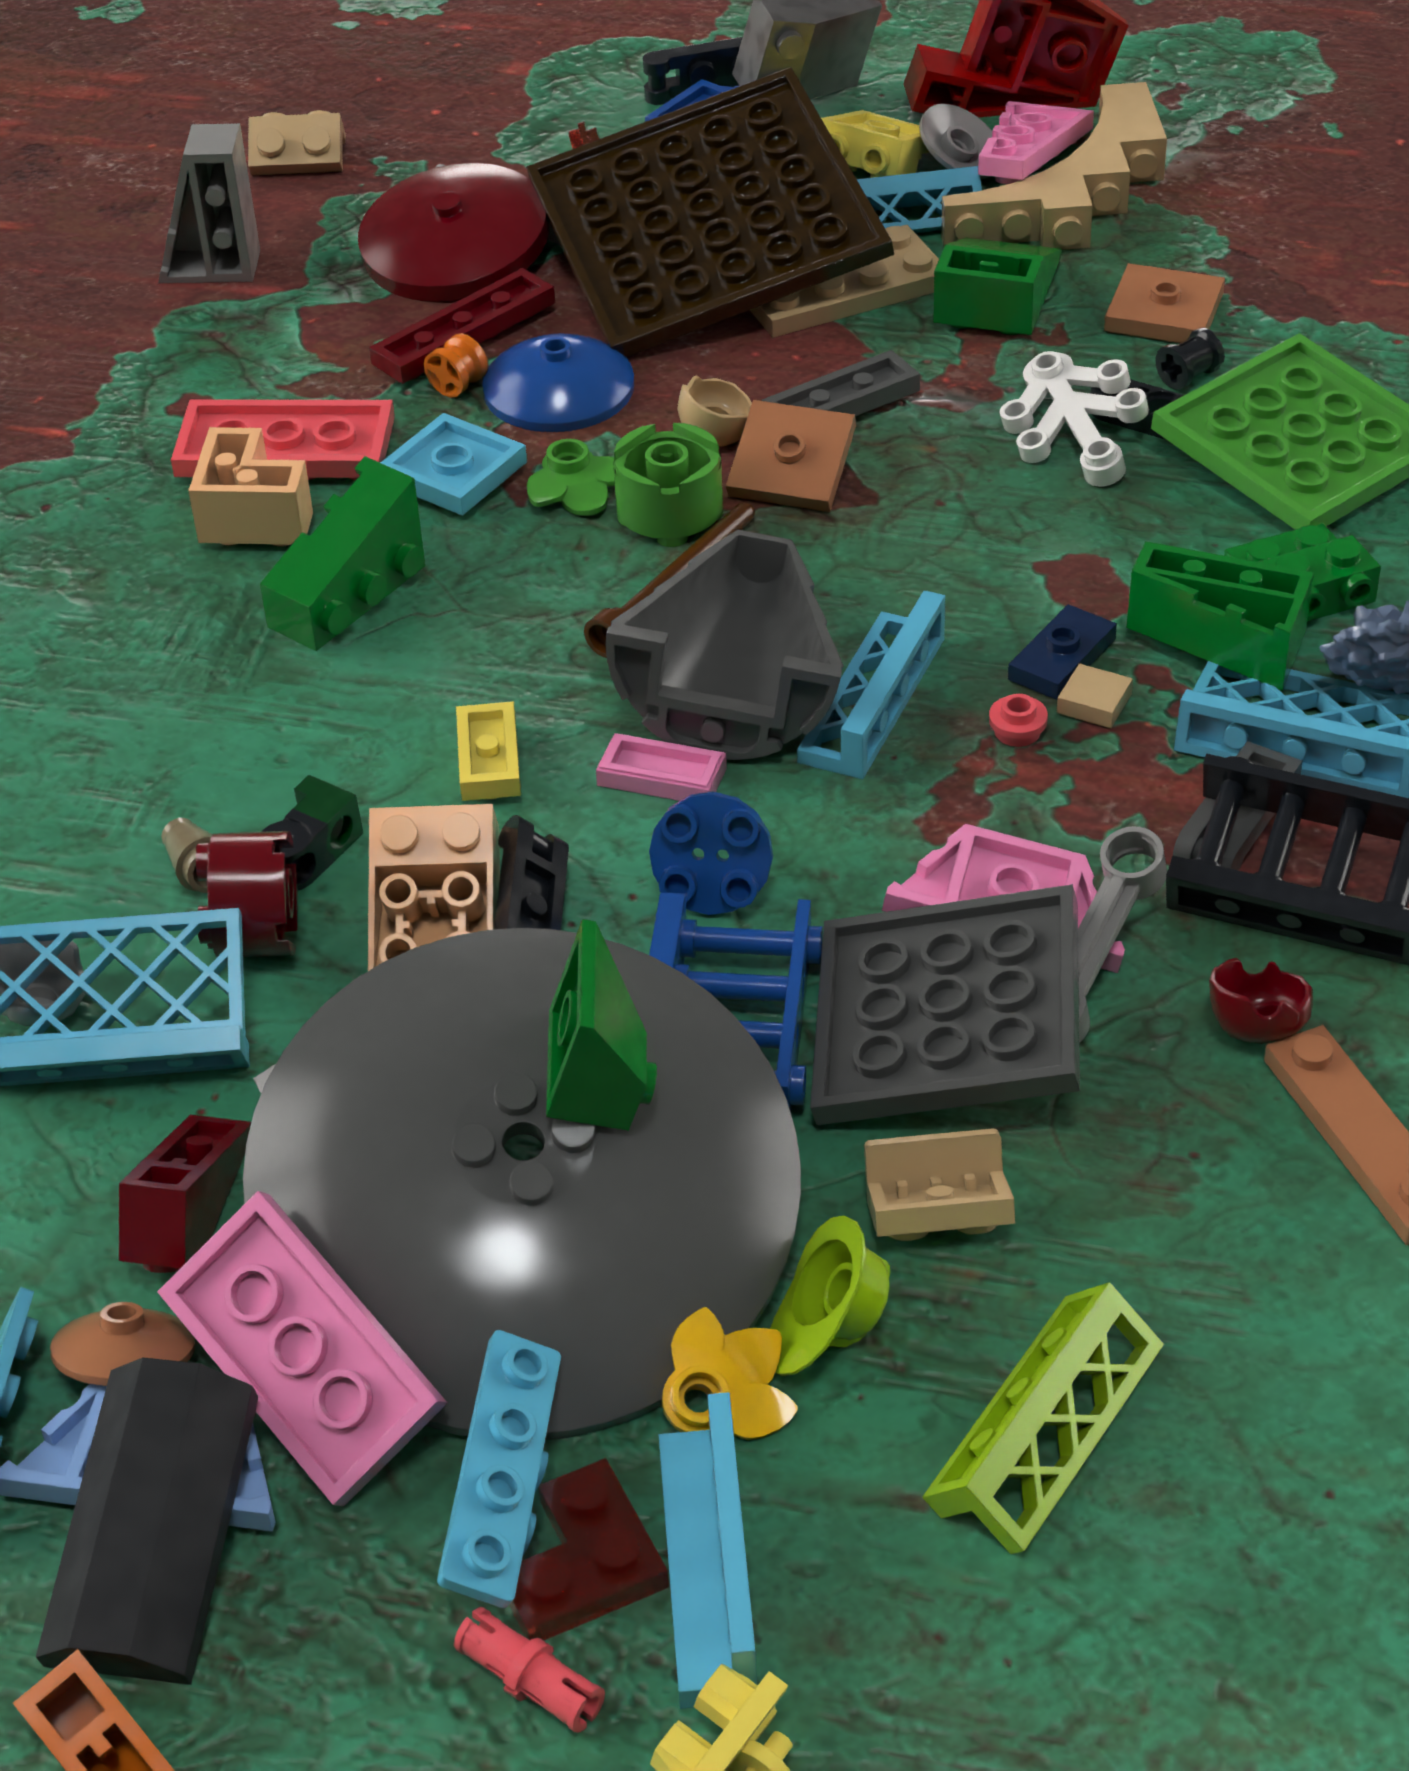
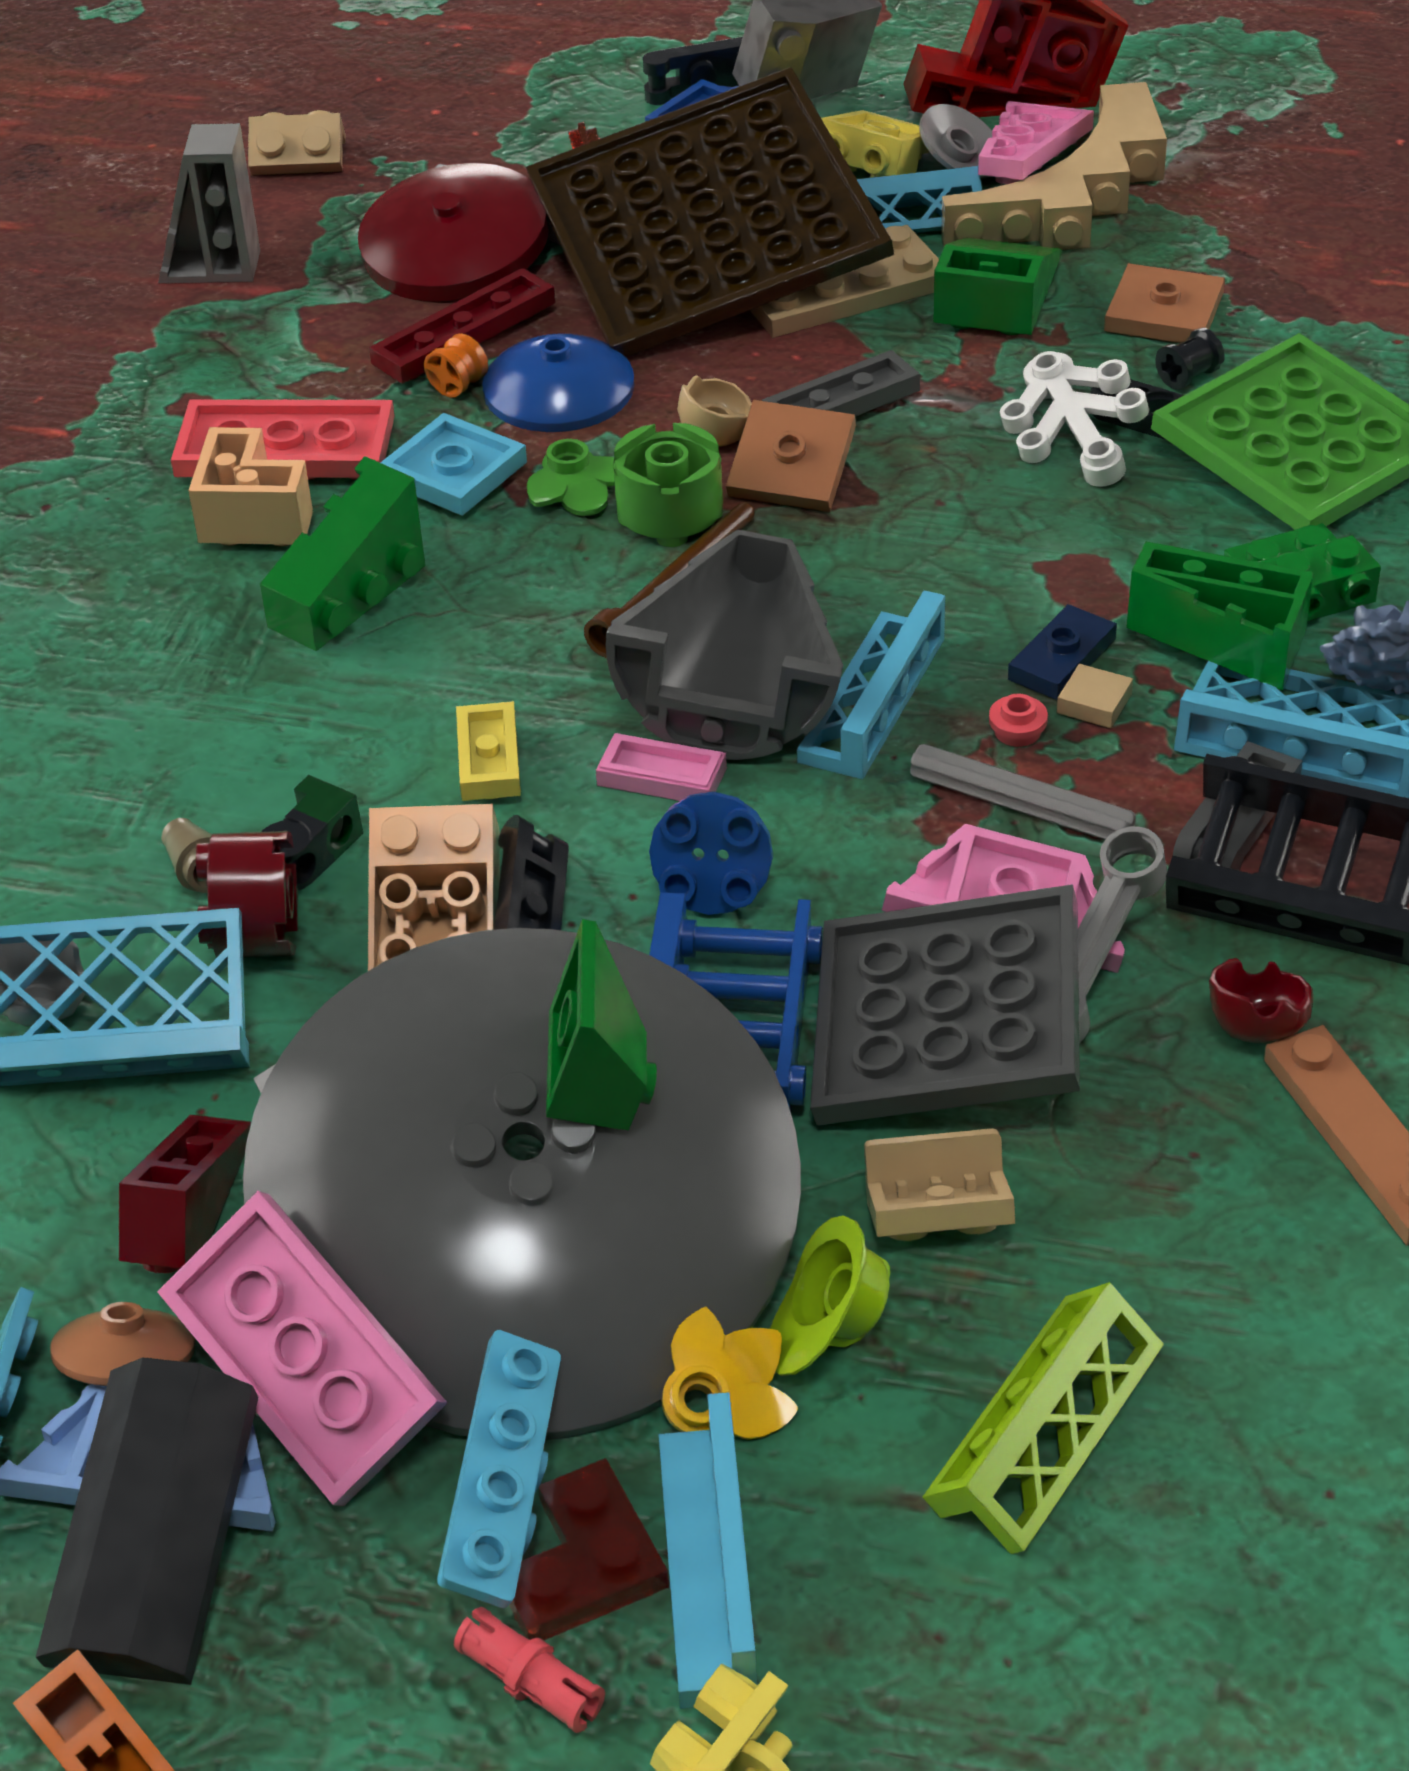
none -> light grey axle [910,744,1136,840]

